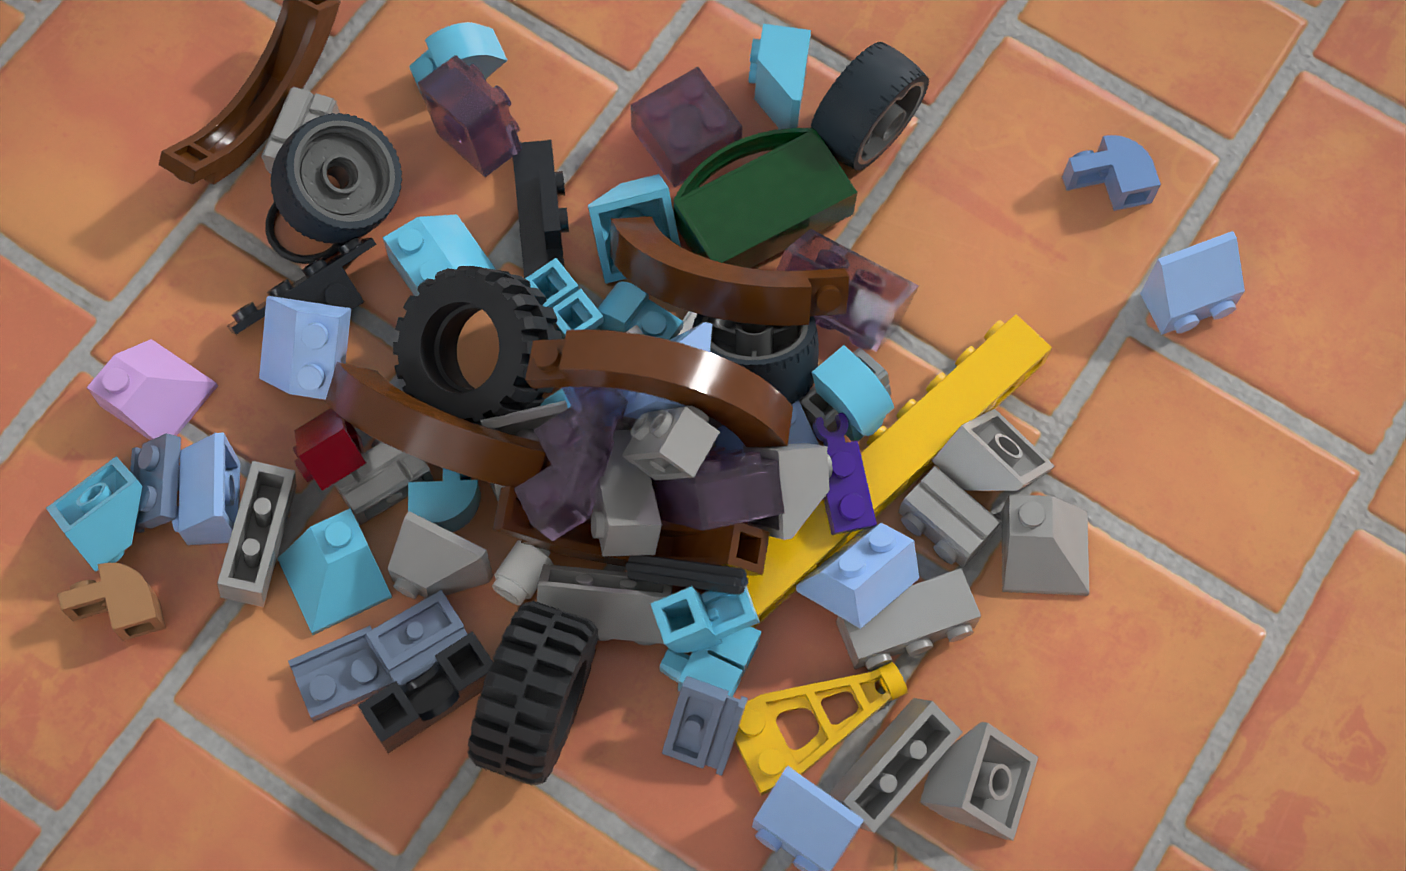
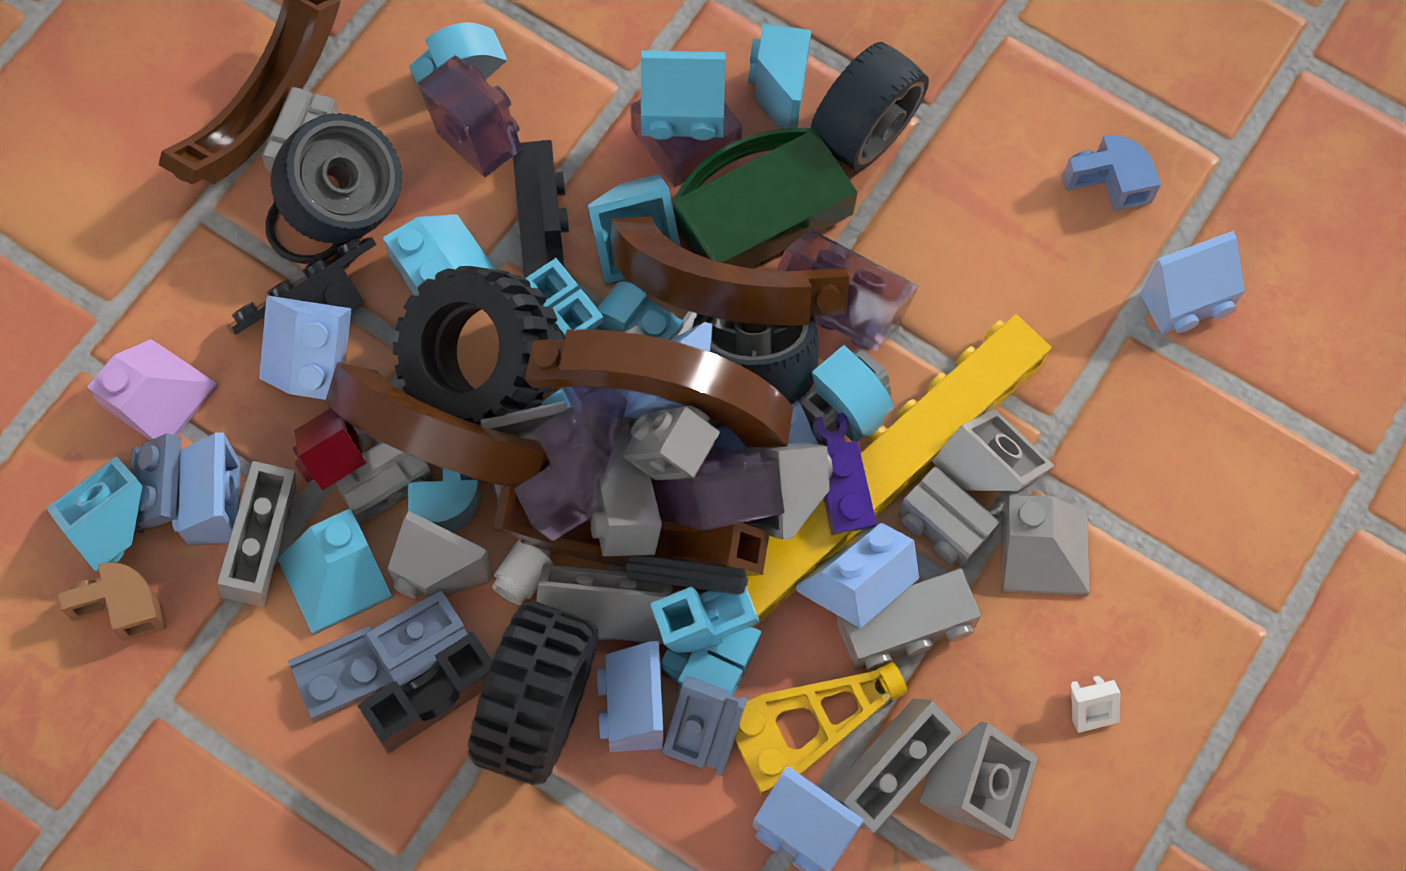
none -> light blue slope [597,641,663,752]
none -> medium azure slope [641,51,725,140]
none -> white tile [1071,676,1121,733]

